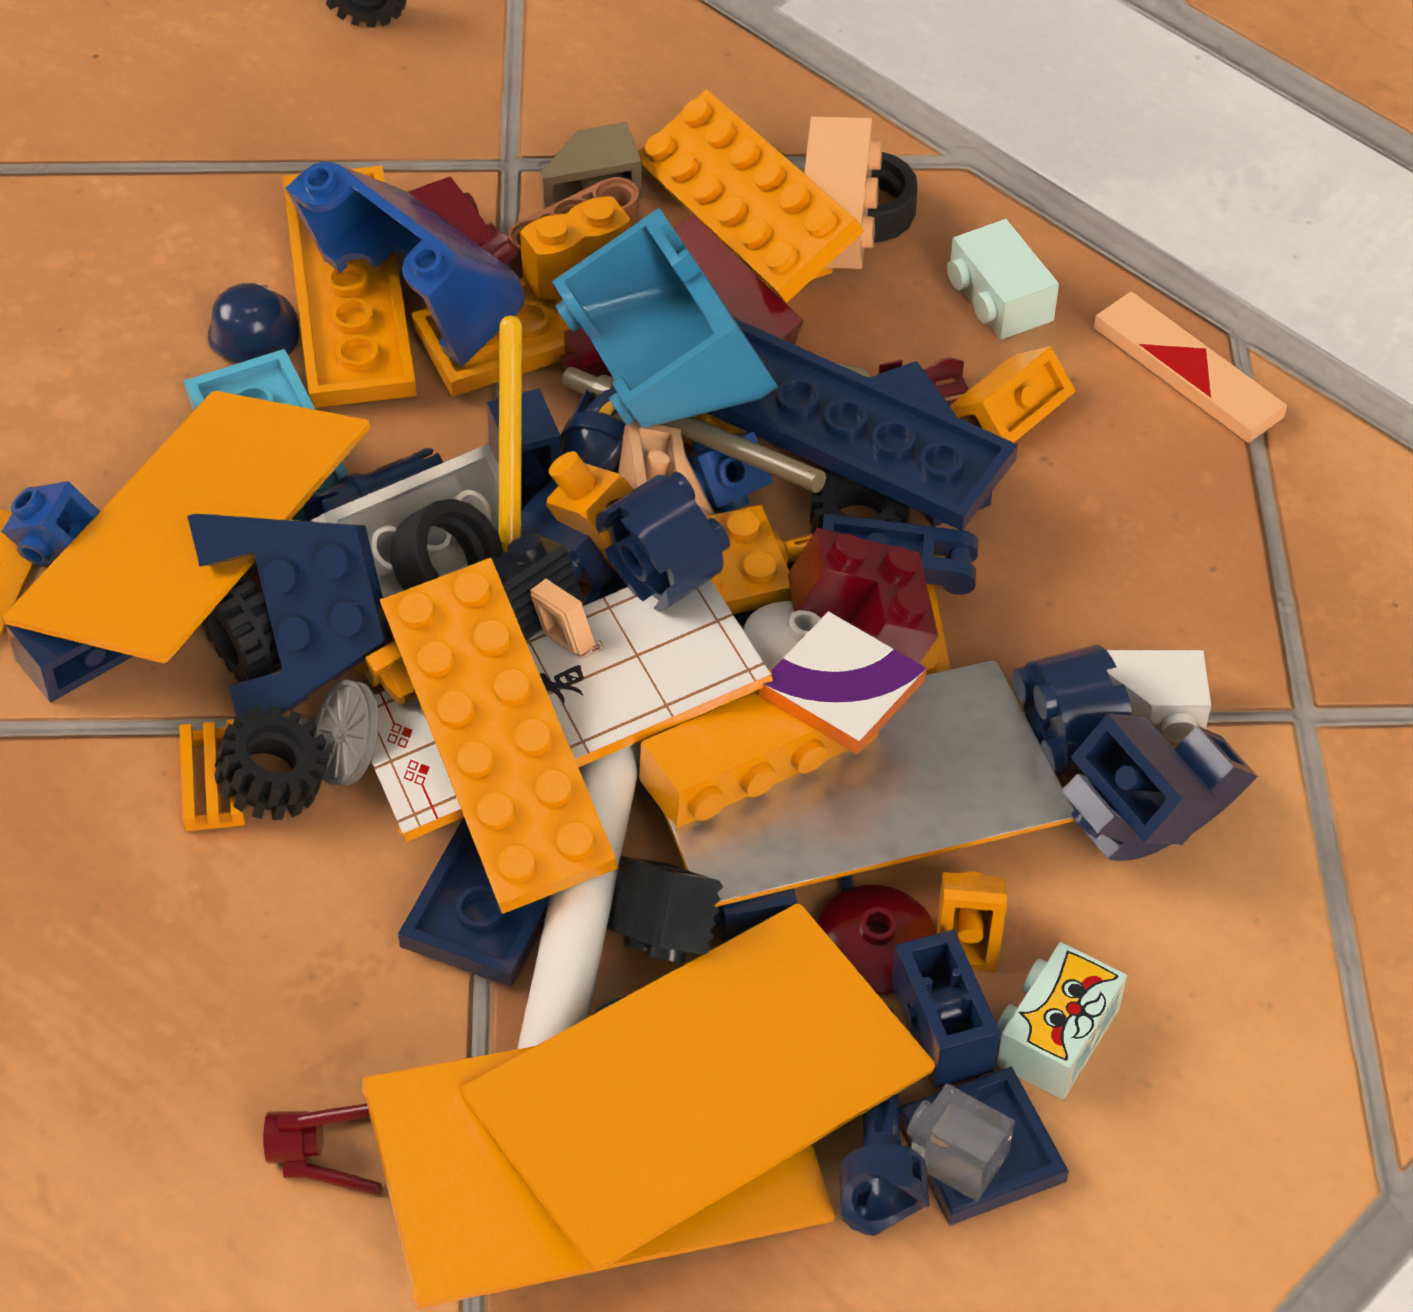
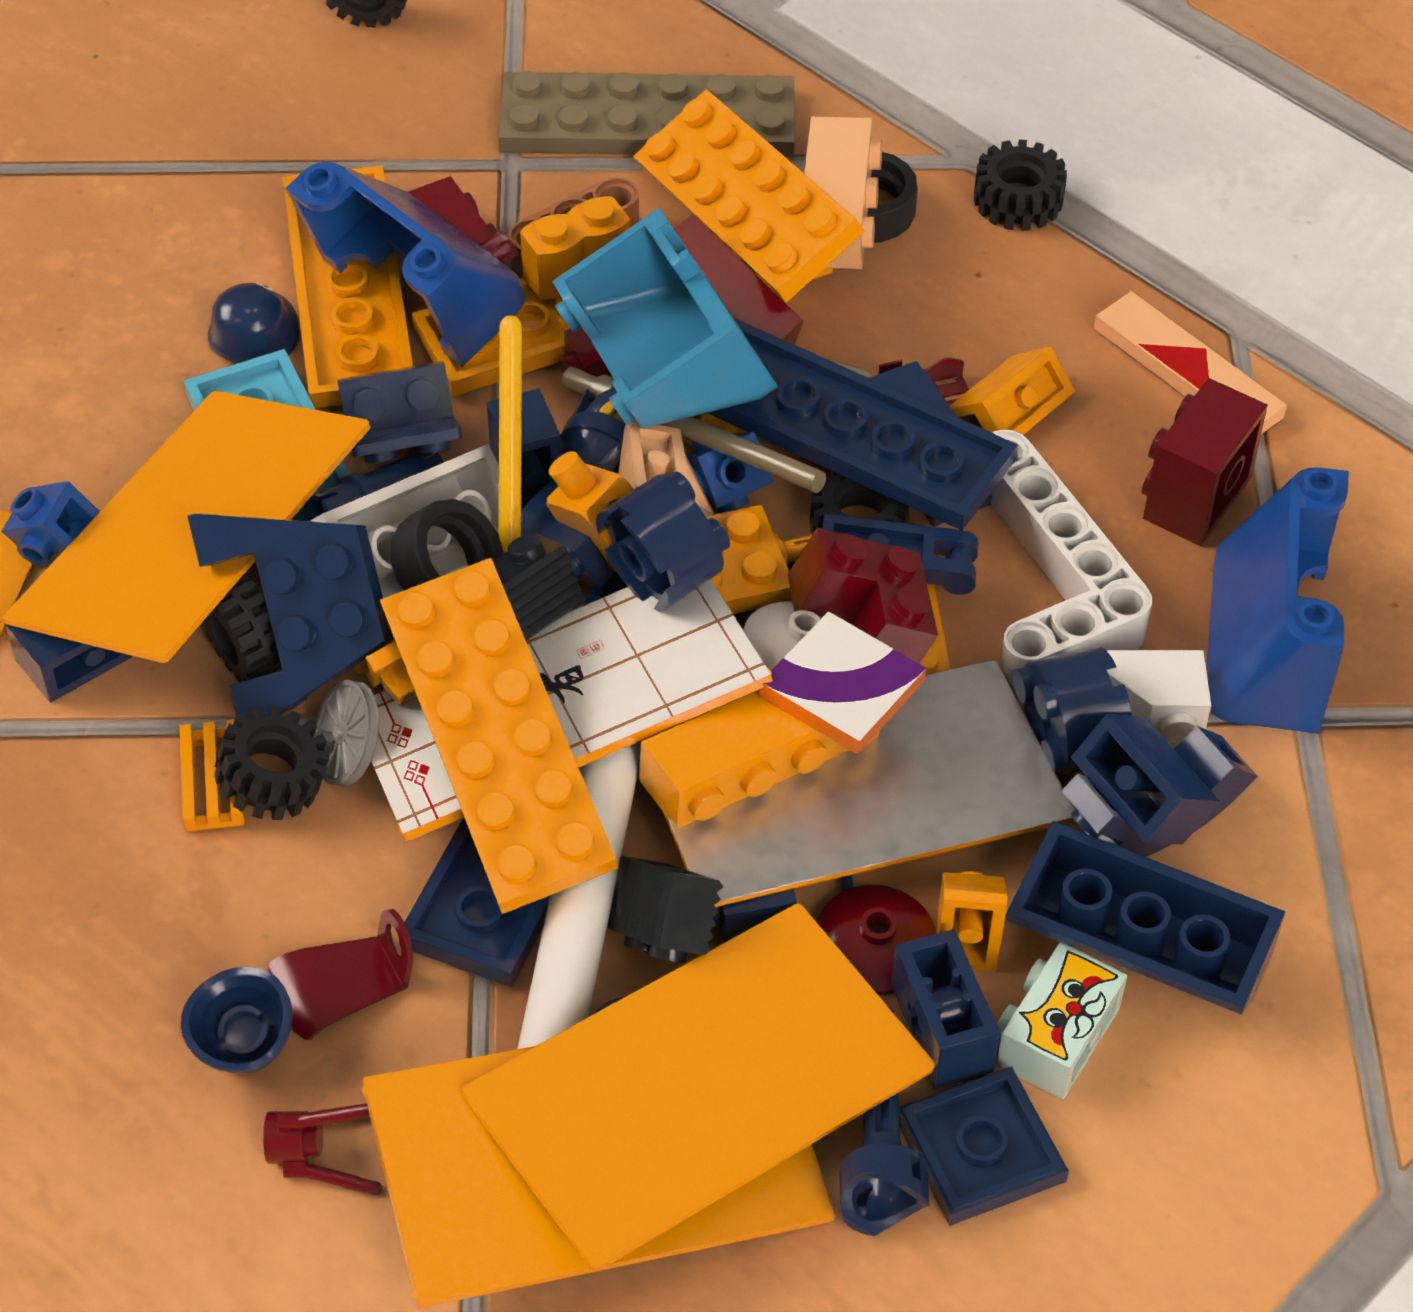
light nougat tile [530,579,596,656] -> none
dark tan slope [541,122,642,209] -> none
clear brick [907,1083,1015,1202] -> none
light aqua brick [947,219,1059,340] -> none
none -> dark blue helmet [181,967,293,1073]
none -> dark red piece [267,909,413,1040]
none -> dark blue bracket [337,361,462,463]
none -> dark tan plate [498,71,795,157]
none -> black tyre [974,139,1067,231]
none -> white beam [991,430,1152,693]
none -> dark blue slope [1005,821,1286,1015]
none -> dark red brick [1141,378,1268,546]
none -> blue windscreen [1206,468,1349,734]

